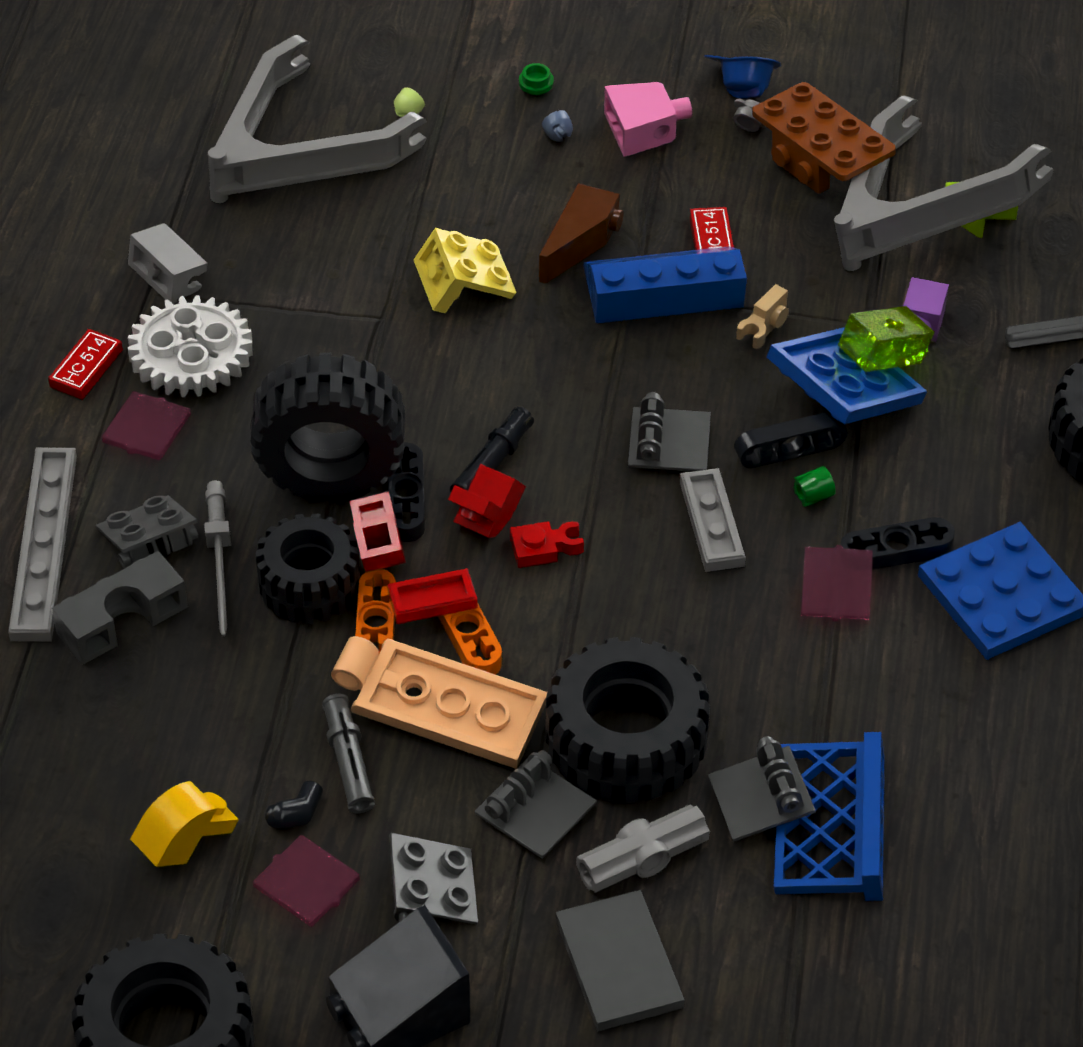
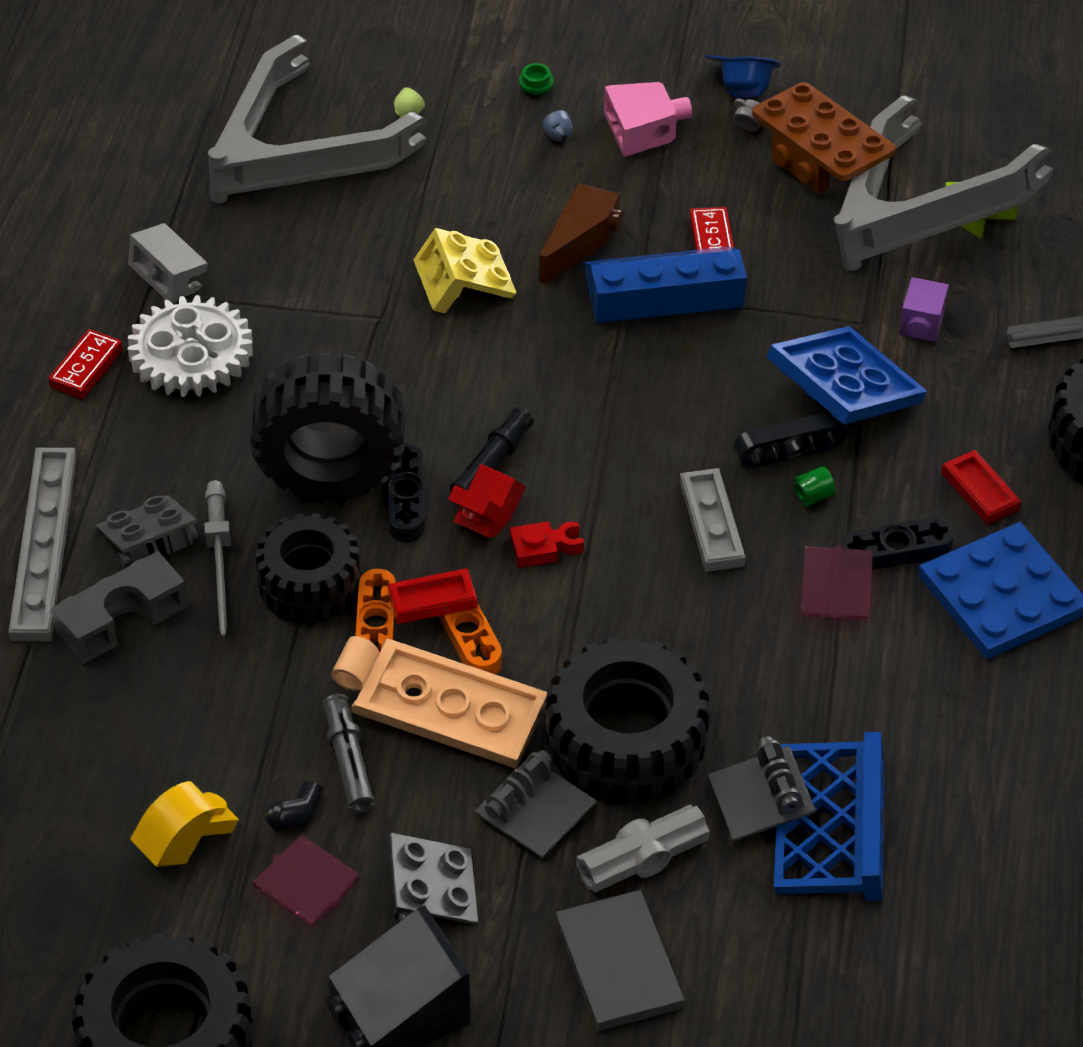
clear pink piece [102,391,191,460] -> none
brick [349,491,406,573] -> none
dark grey hinge [628,392,711,471] -> none
tan plate [736,284,789,349] -> none
clear neon green brick [838,306,935,372] -> none
none -> red tile [941,450,1021,525]

